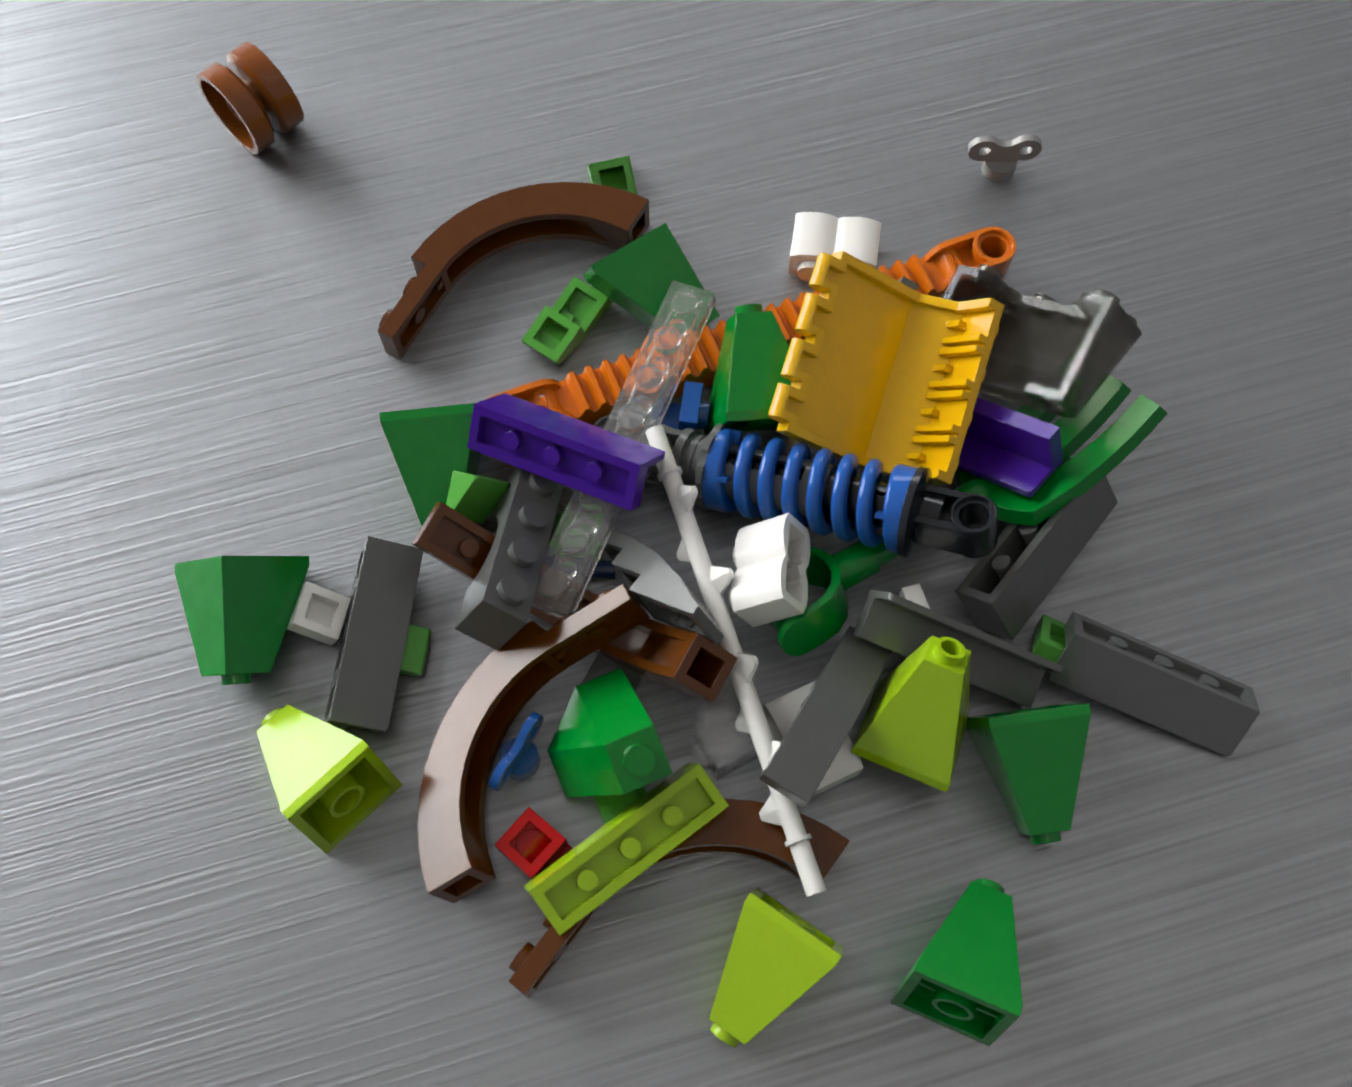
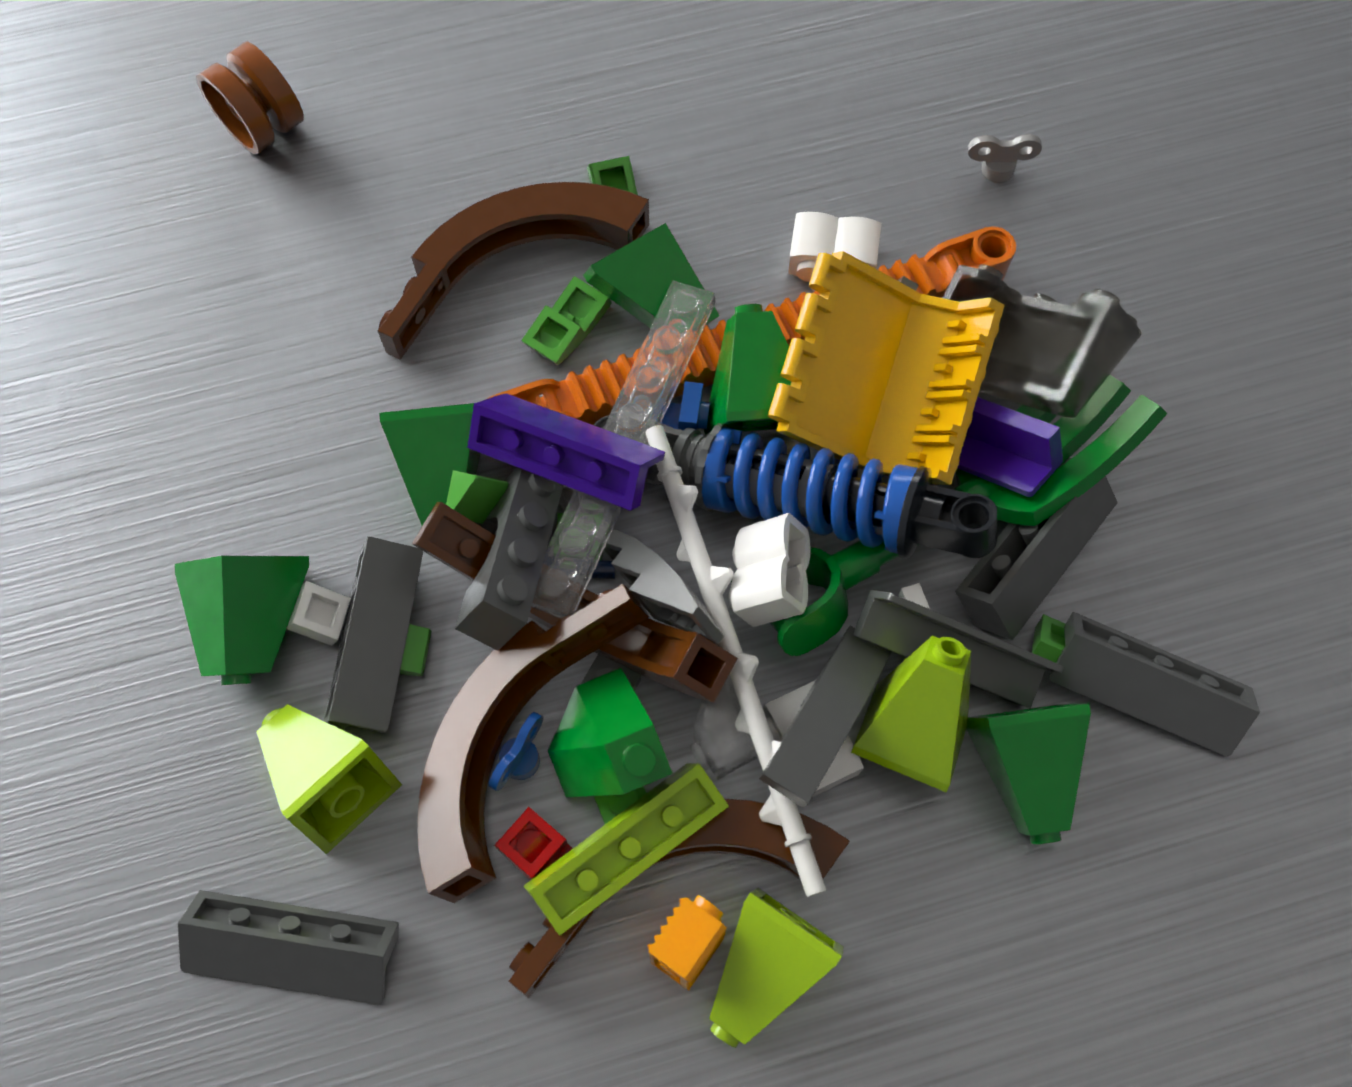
green slope [891,878,1023,1046] -> none
none -> dark grey panel [178,890,399,1005]
none -> light orange brick [648,895,727,991]

